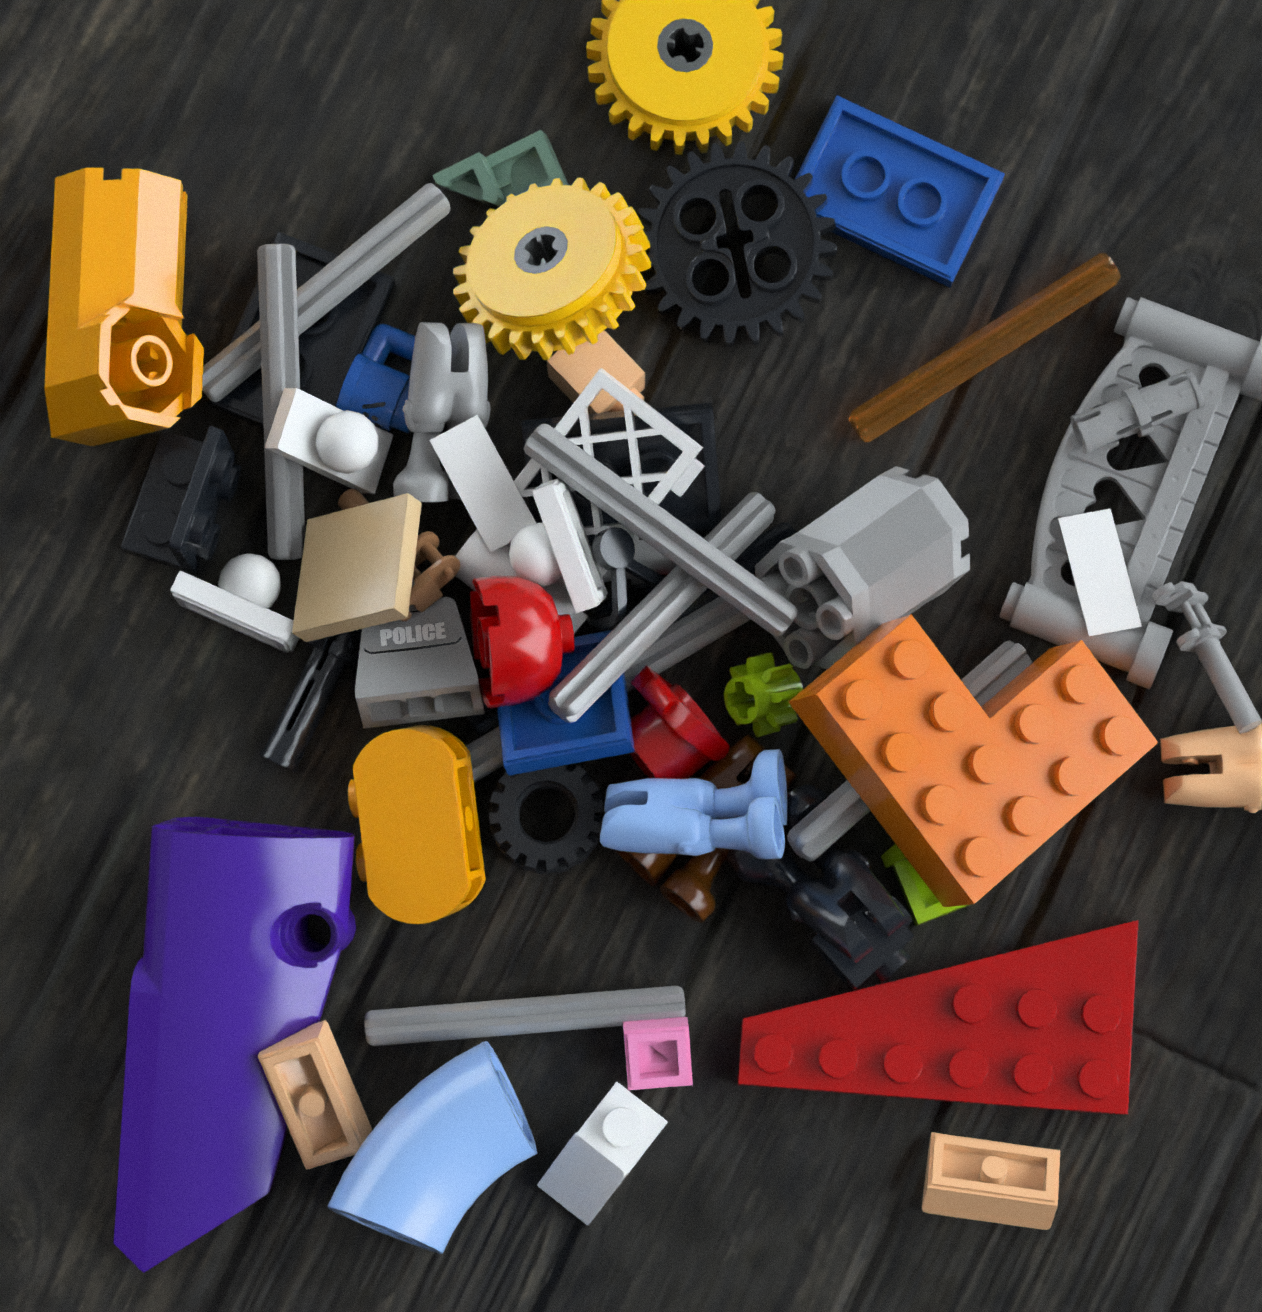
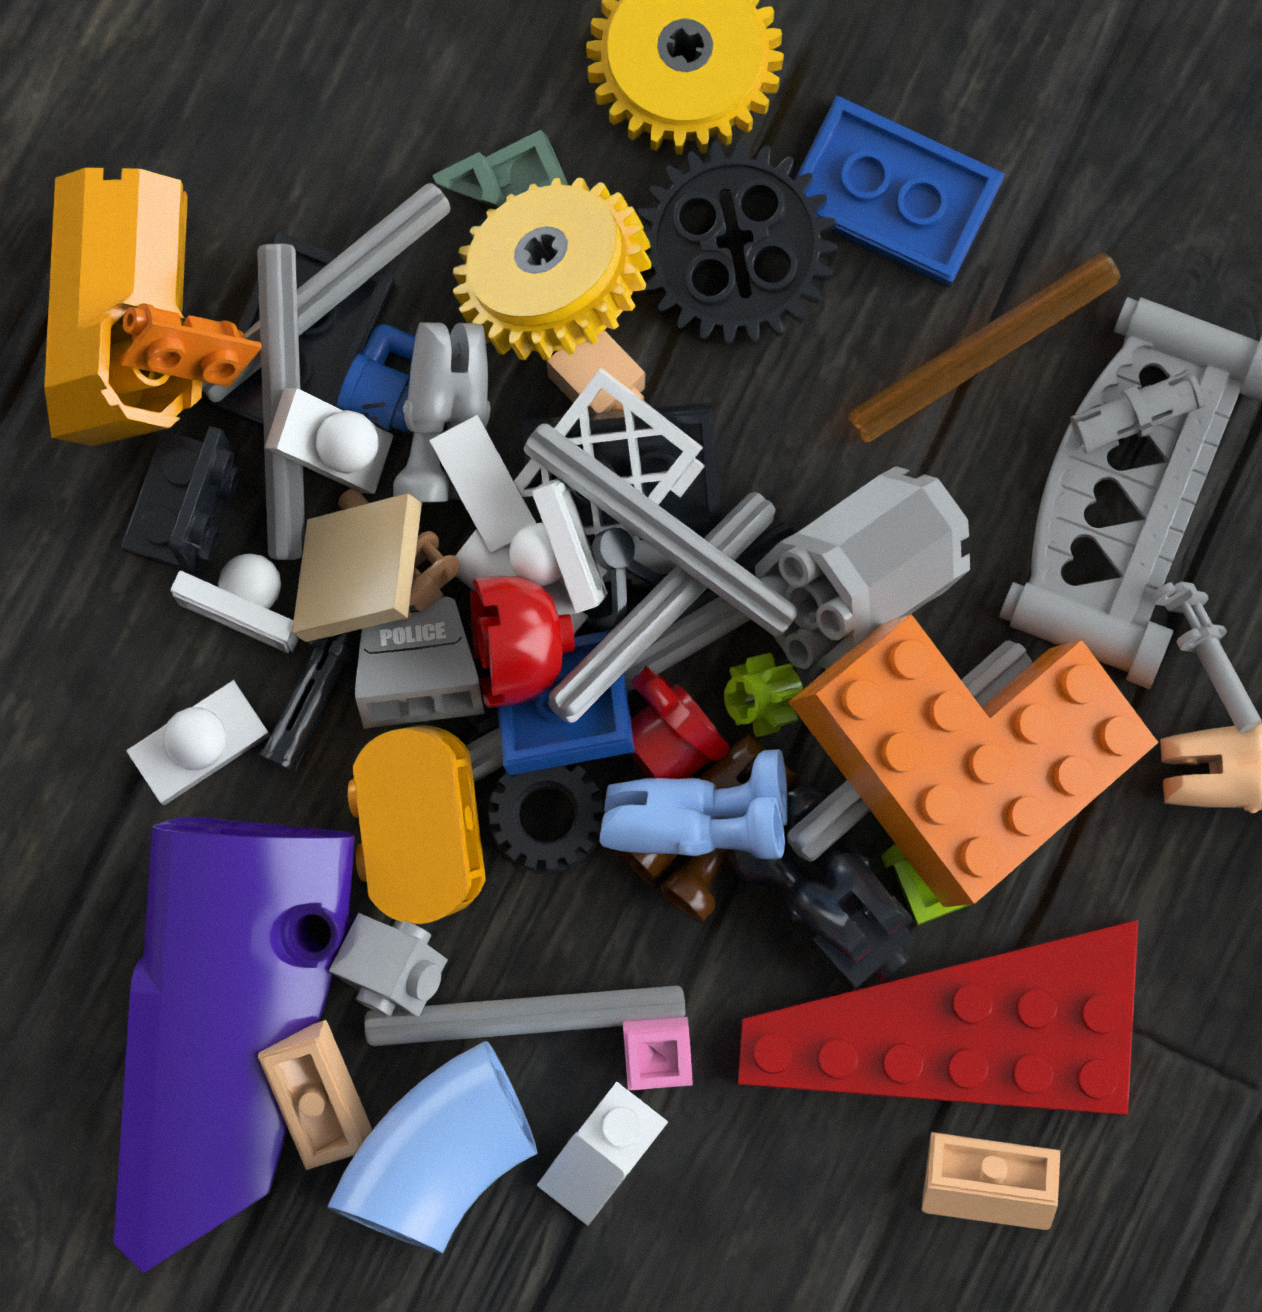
white sticker [1058,508,1142,637] -> none
none -> orange hinge [120,303,262,387]
none -> white tile [126,680,270,806]
none -> light grey brick [329,913,448,1017]

